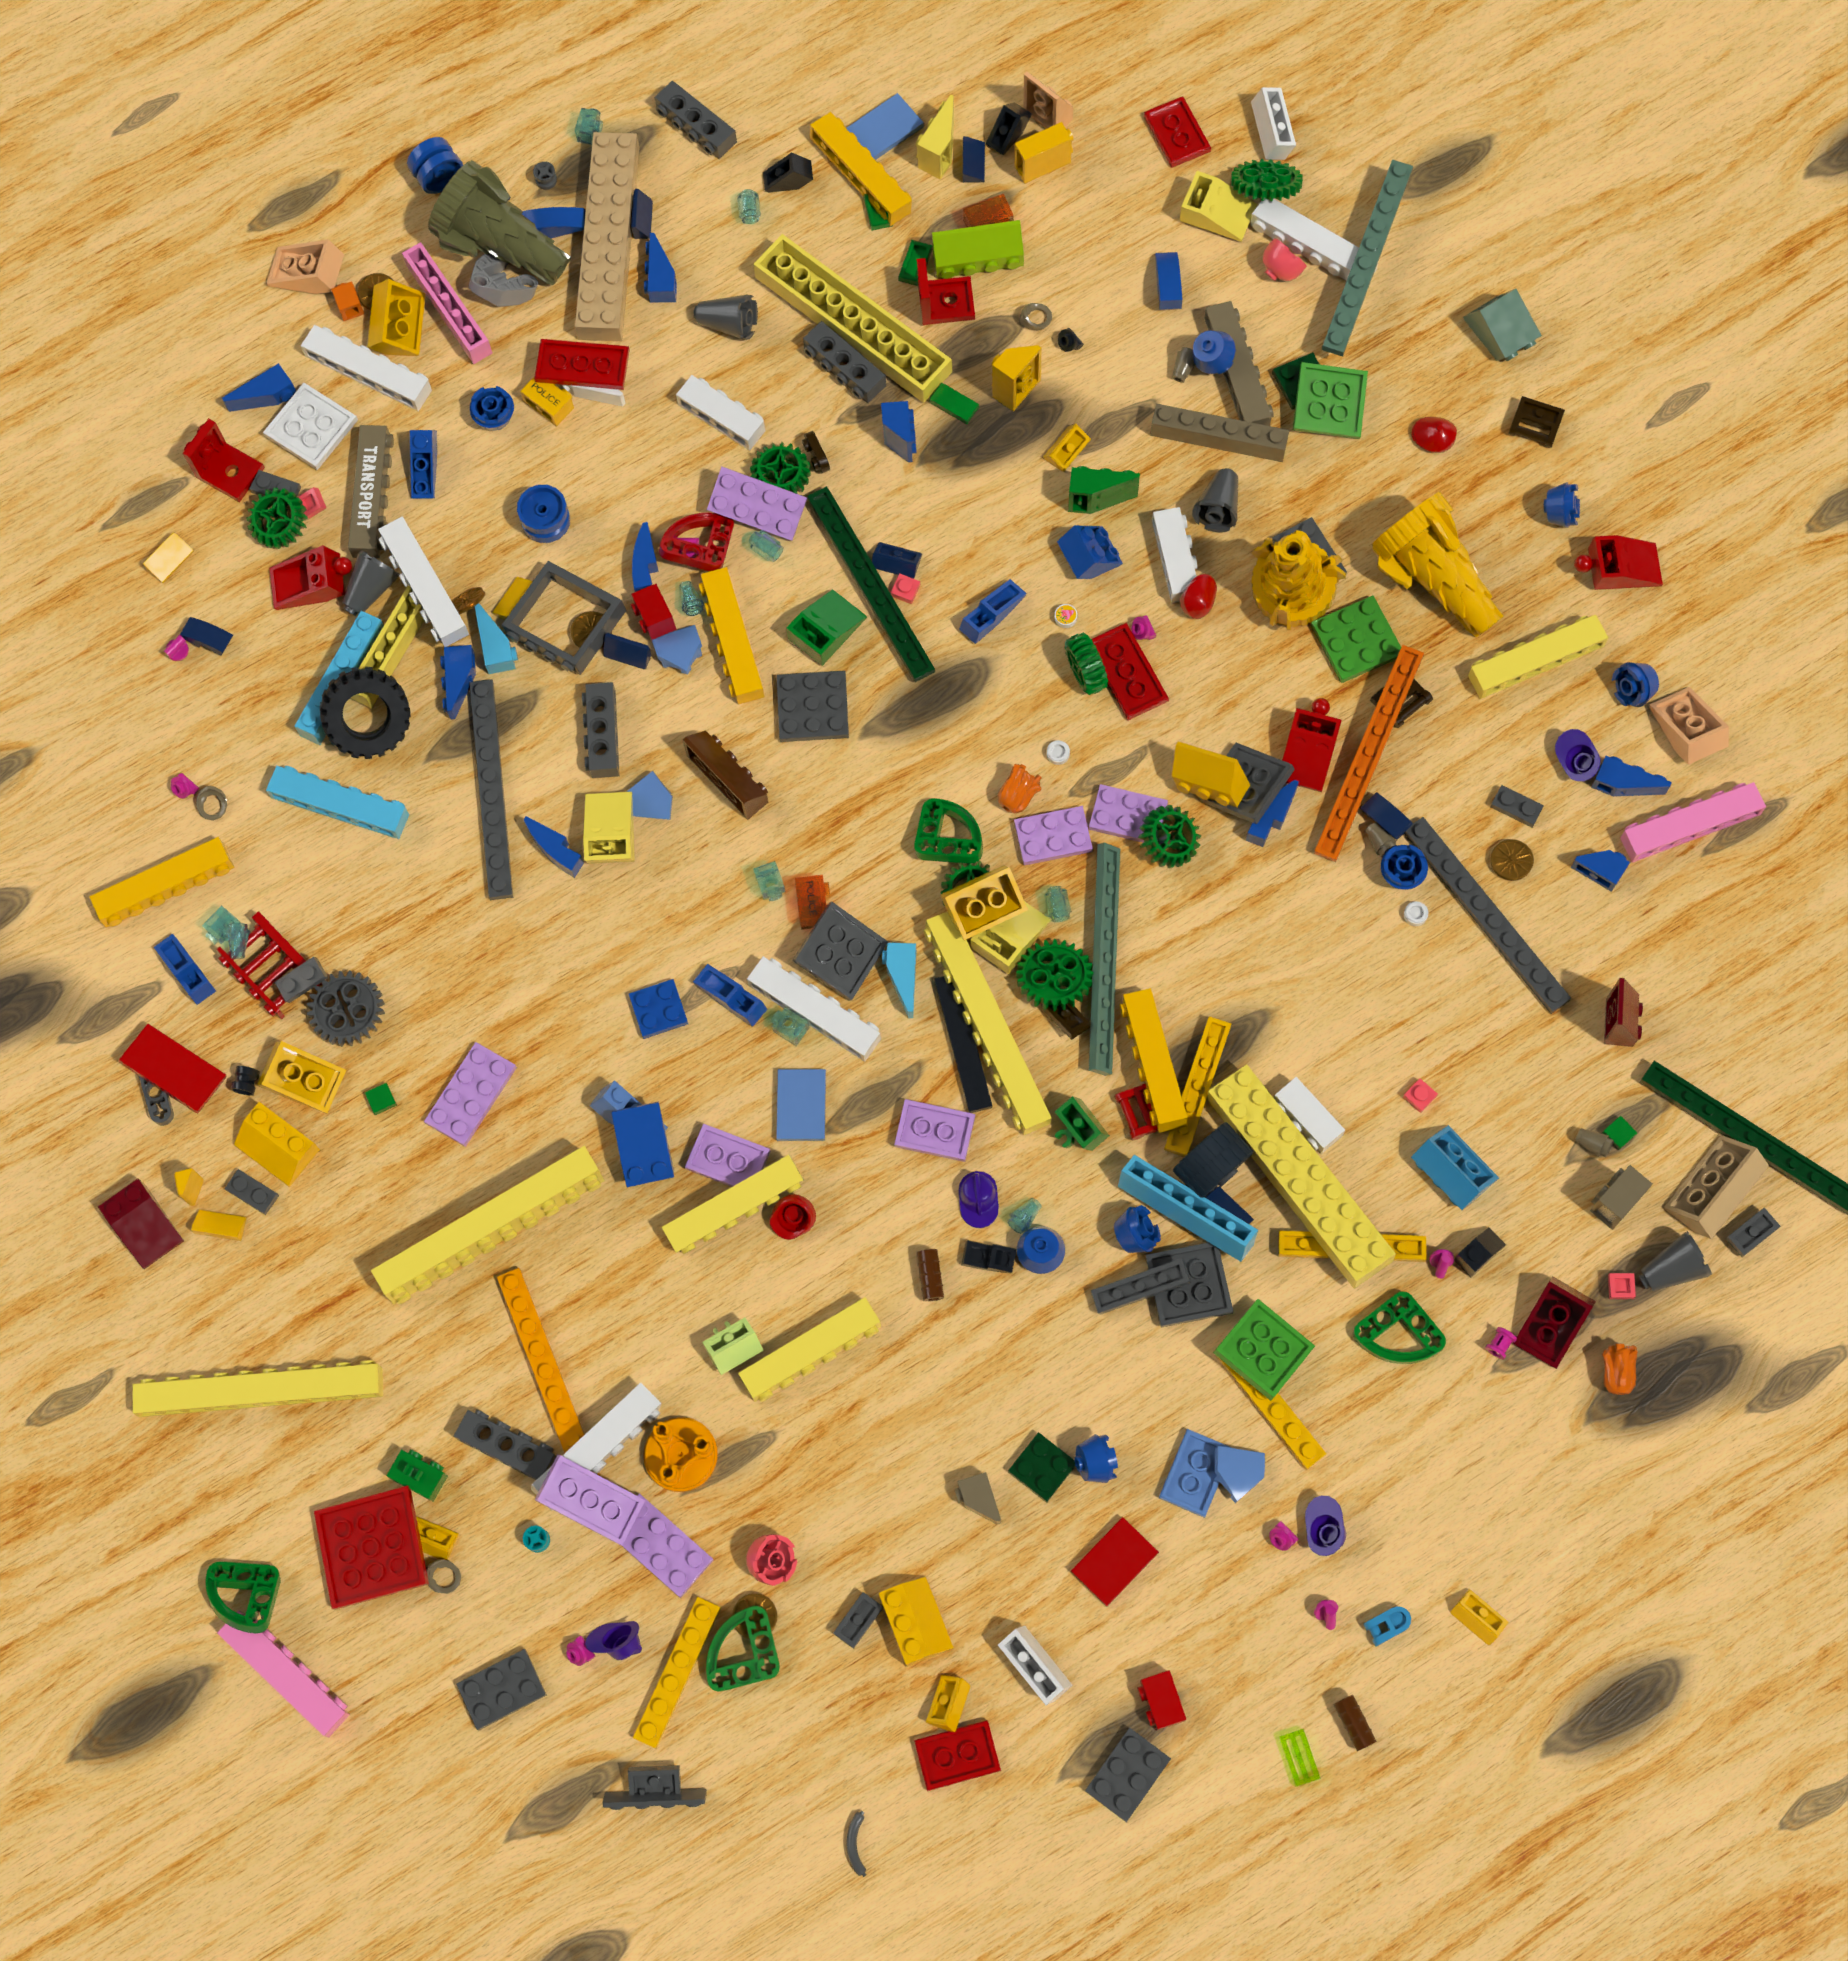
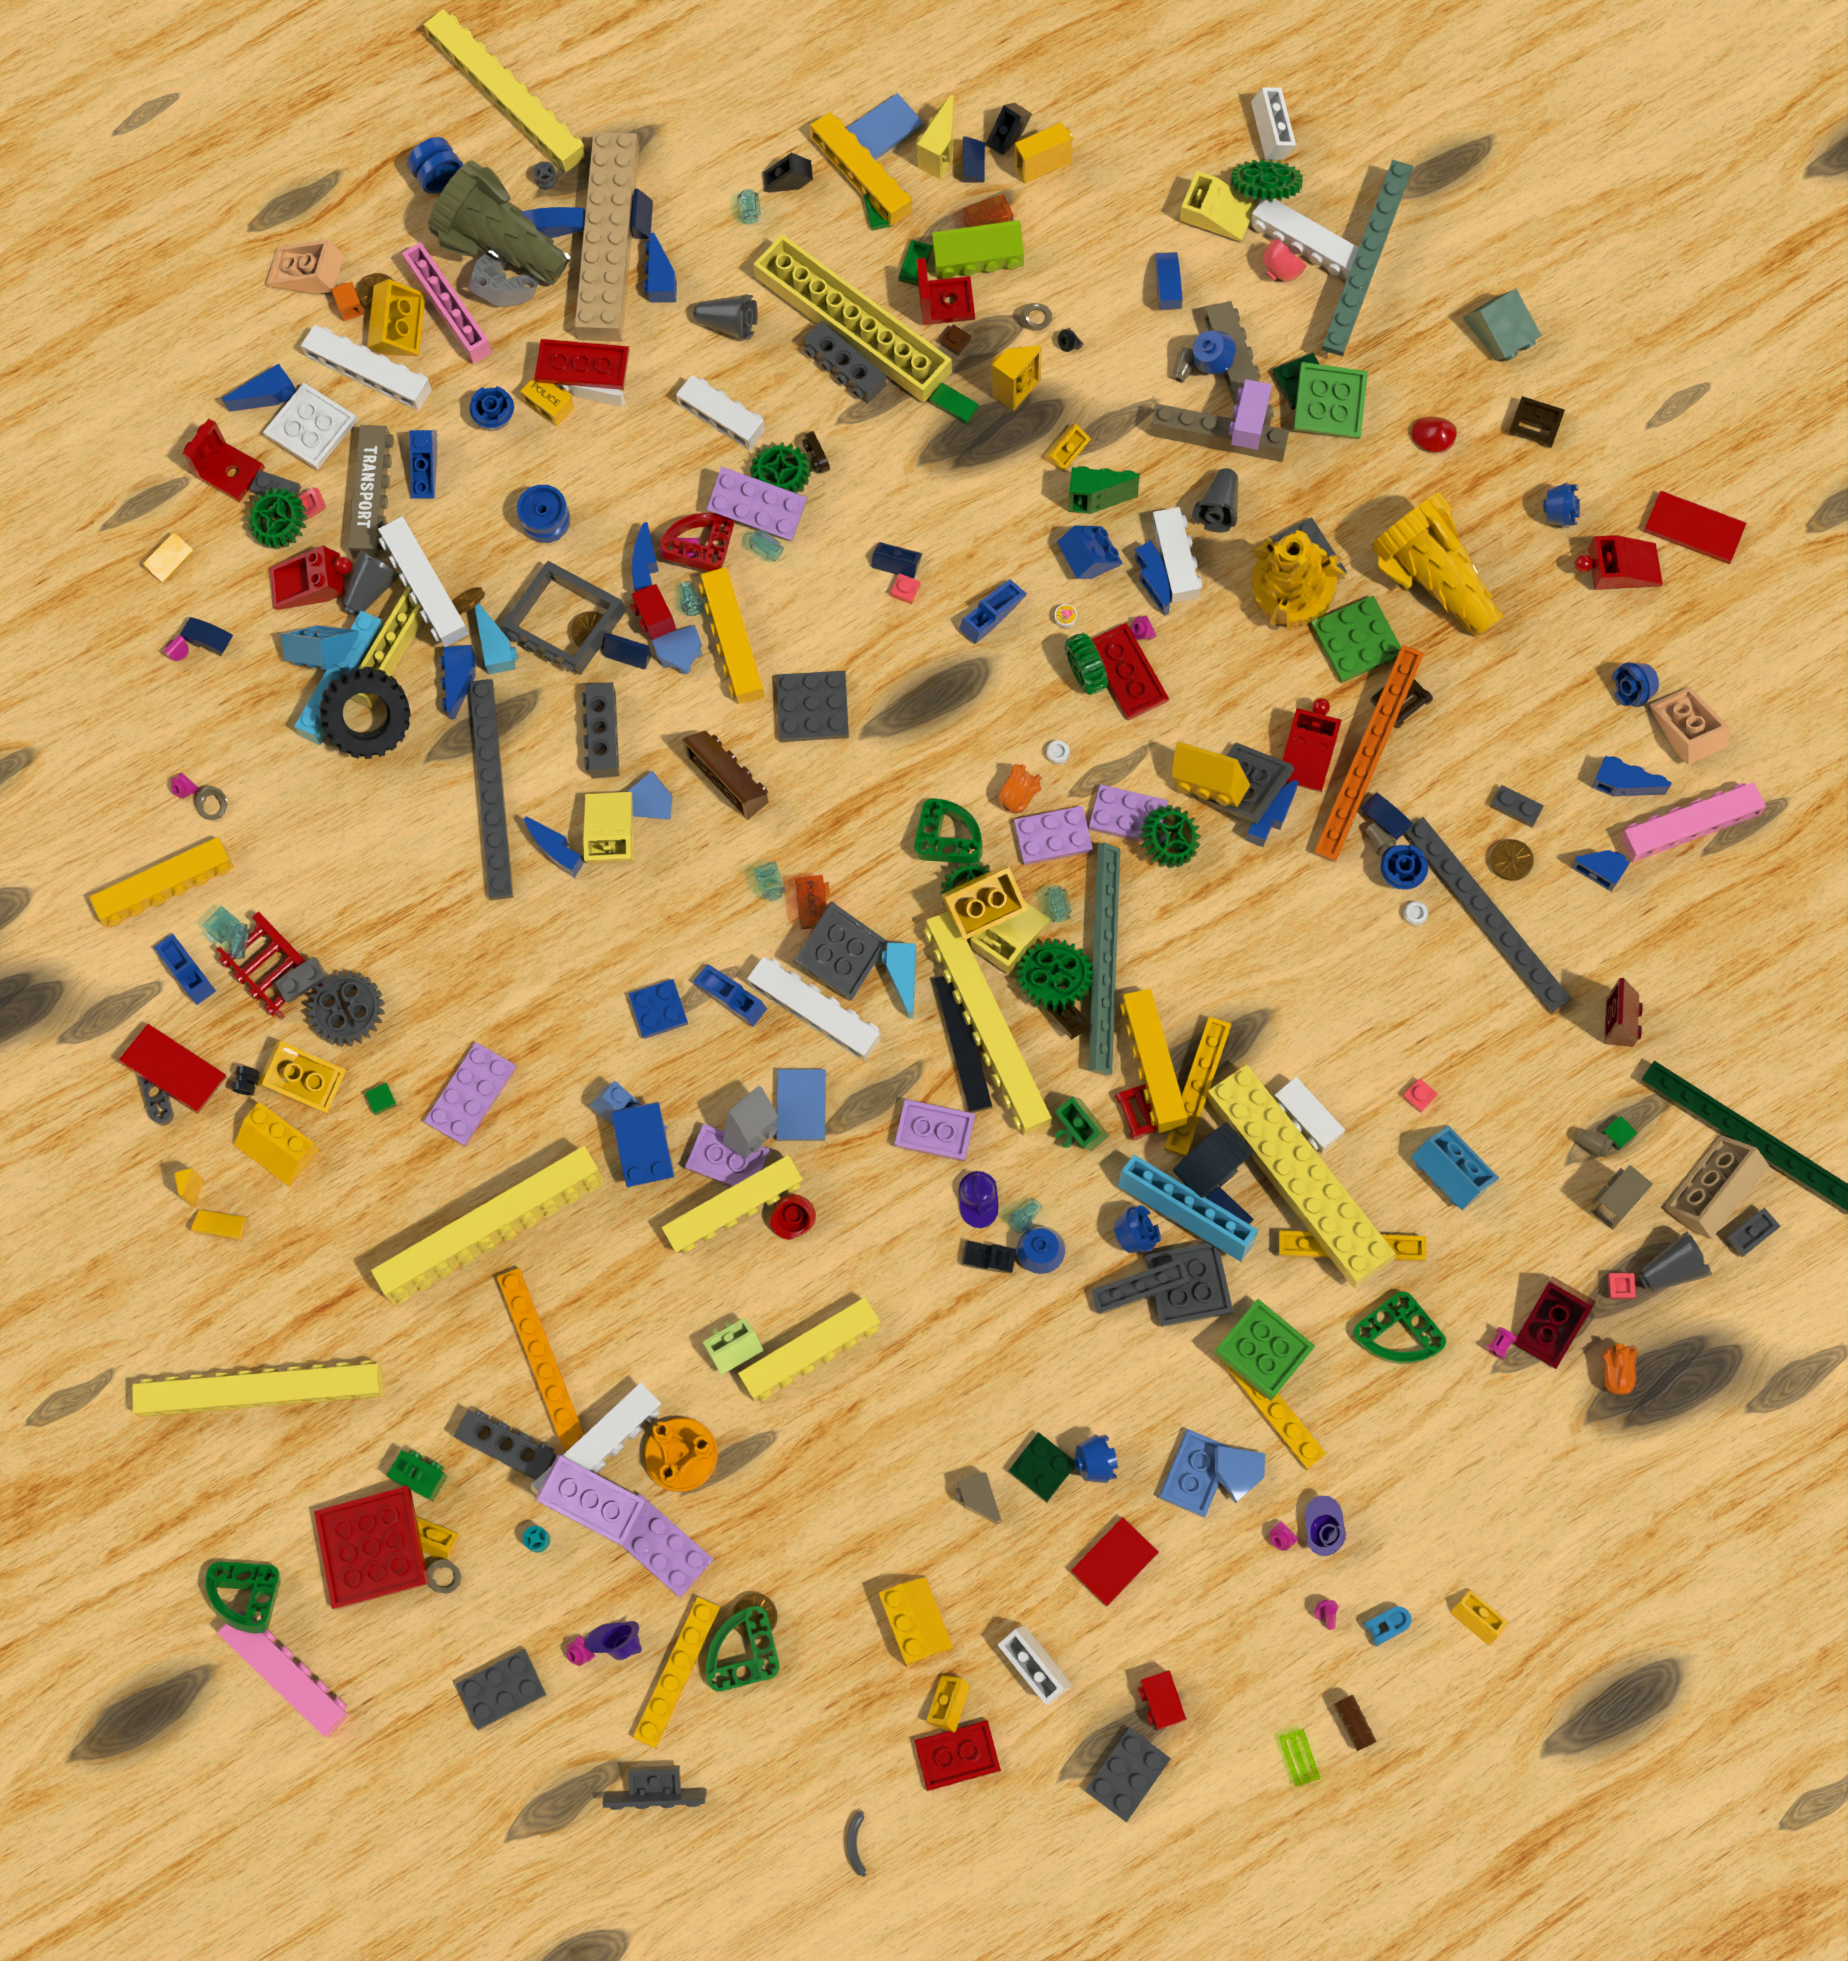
dark red slope [98,1179,184,1269] -> none
dark grey plate [225,1169,279,1215] -> none
medium azure brick [266,766,409,839] -> none
yellow slope [492,577,533,620] -> none
clear light blue brick [575,108,603,145] -> none
dark grey brick [654,80,737,159] -> none
coral cylinder [746,1534,797,1586] -> none
clear light blue brick [771,1007,810,1046] -> none
green slope [786,589,867,666] -> none
dark green plate [807,486,935,682] -> none
dark grey plate [833,1592,883,1649] -> none
blue slope [881,401,917,462] -> none
reddish brown axle [917,1249,944,1302] -> none
light nougat slope [1023,71,1073,129] -> none
red tile [1144,96,1211,168] -> none
red hat [1180,574,1217,619] -> none
dark pink plate [1429,1249,1454,1279] -> none
black slope [1454,1228,1506,1278] -> none
light yellow brick [1468,614,1609,699] -> none
dark purple piece [1555,729,1601,781] -> none
none -> dark azure slope [281,625,359,669]
none -> light yellow brick [424,9,585,173]
none -> light grey slope [723,1085,778,1158]
none -> reddish brown plate [940,324,971,356]
none -> blue slope [1135,540,1170,616]
none -> lavender brick [1228,379,1272,450]
none -> red tile [1643,490,1747,564]

